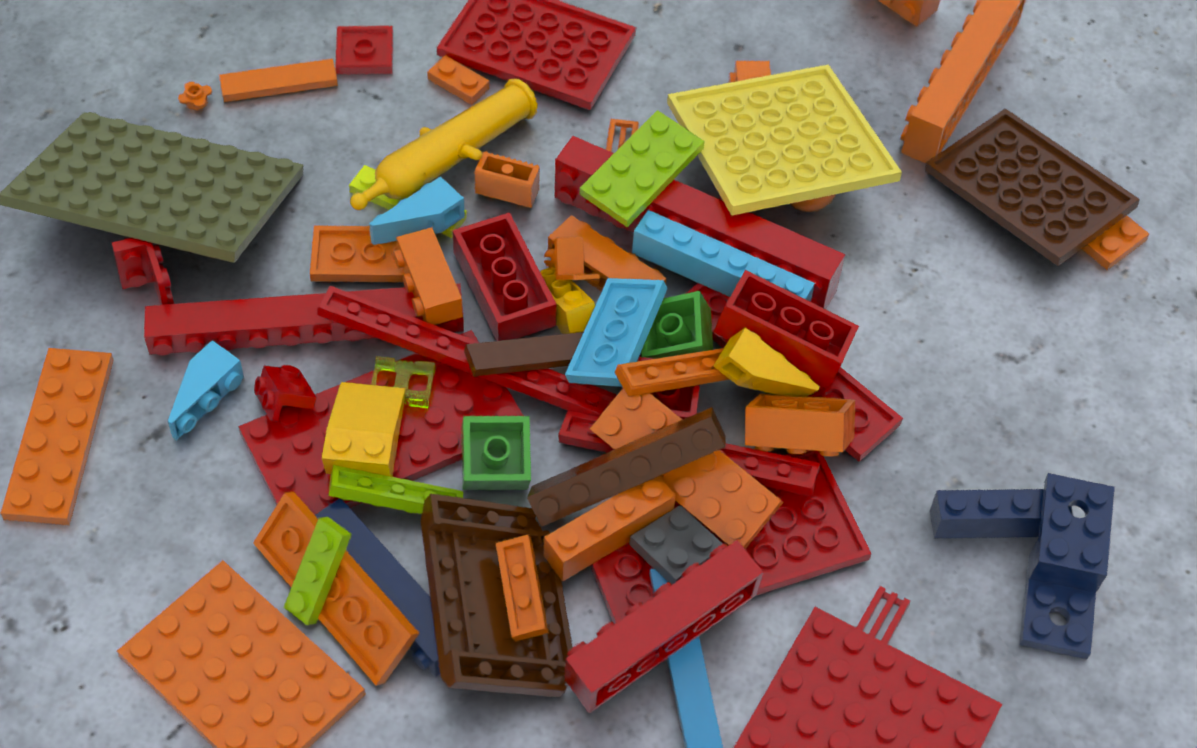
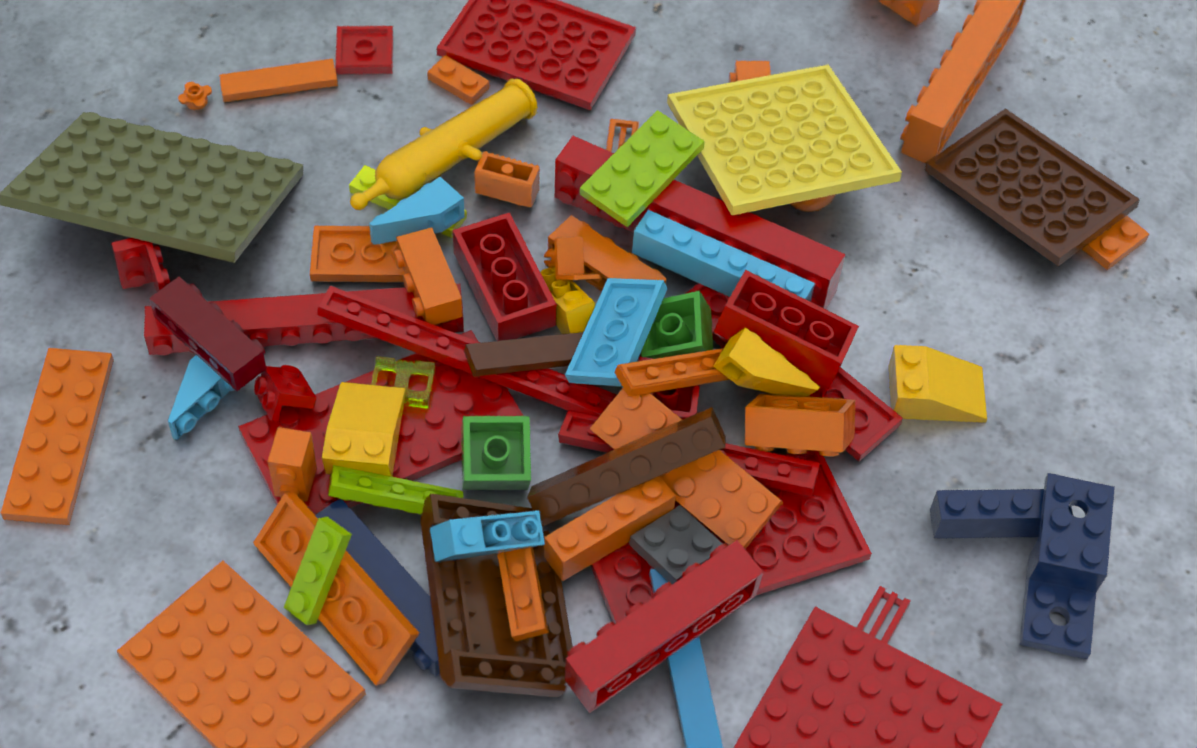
none -> dark red brick [149,276,267,391]
none -> orange brick [268,427,317,501]
none -> medium azure slope [430,511,545,562]
none -> yellow slope [888,345,987,423]

